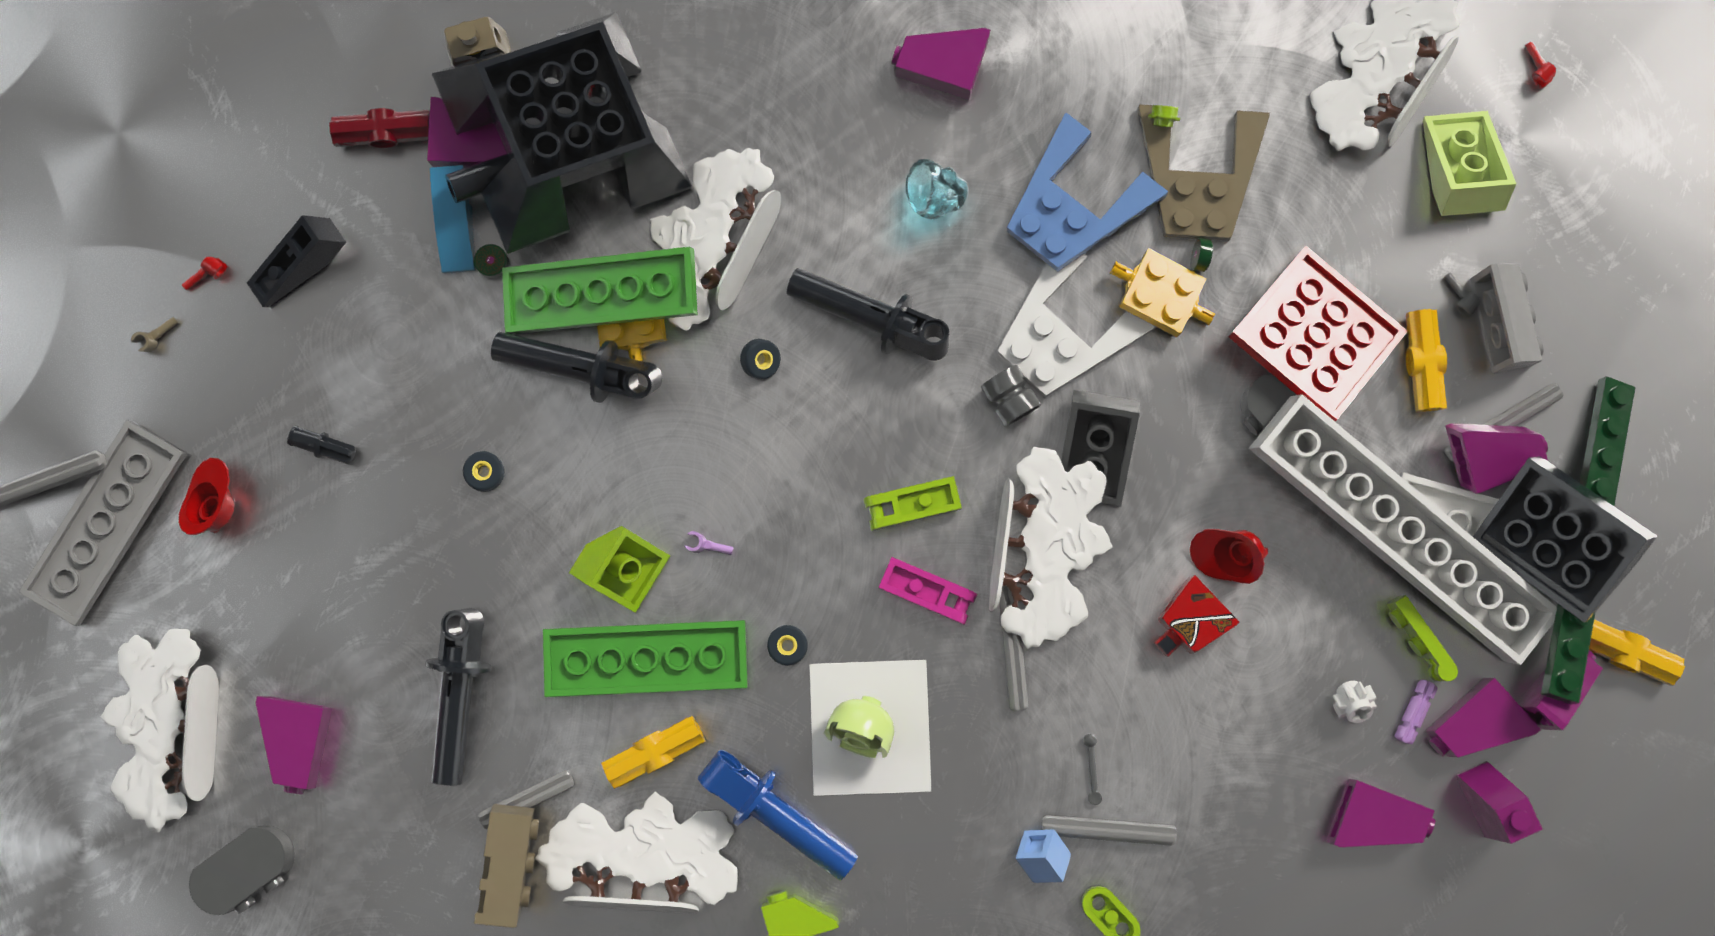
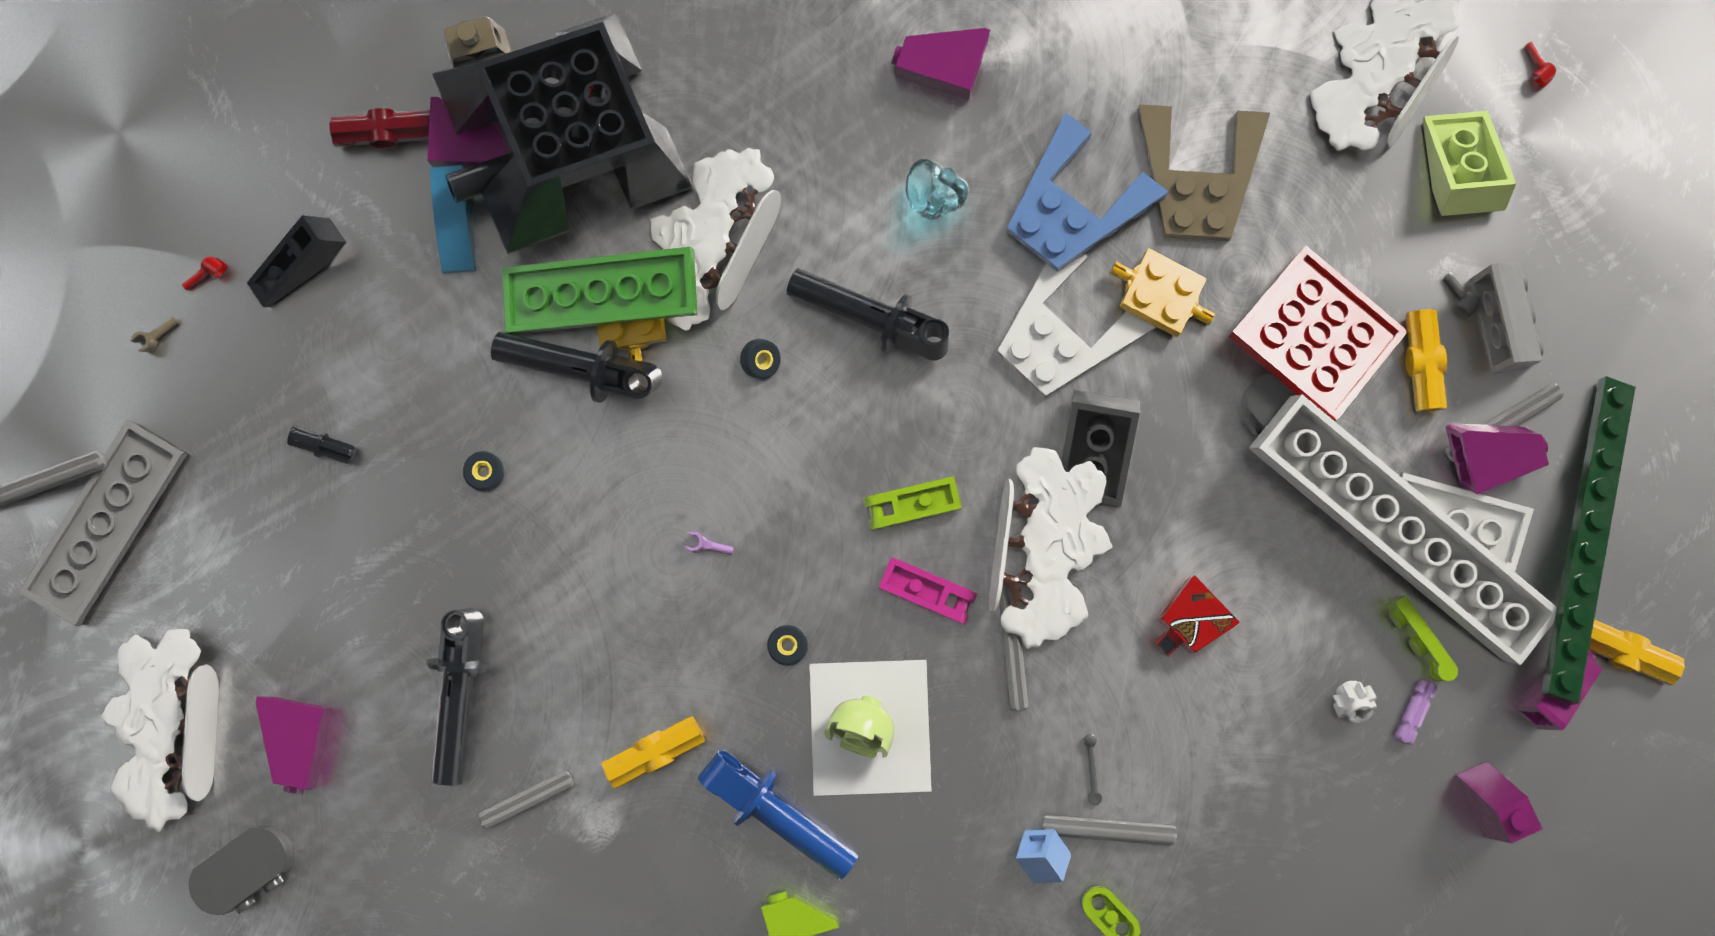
red piece [179,458,234,535] -> none
dark green tile [474,244,509,279] -> none
dark tan wedge [474,804,540,928] -> none
white plant [535,792,737,913] -> none
bright green plate [543,620,748,697] -> none
lime slope [569,526,670,613] -> none
dark grey wheel [981,365,1041,427] -> none
lime plate [1148,105,1181,127] -> none
dark green tile [1190,238,1213,272] -> none
red piece [1190,529,1268,584] -> none
magenta slope [1326,779,1435,847] -> none
magenta slope [1425,678,1541,758] -> none
black slope [1473,456,1657,623] -> none

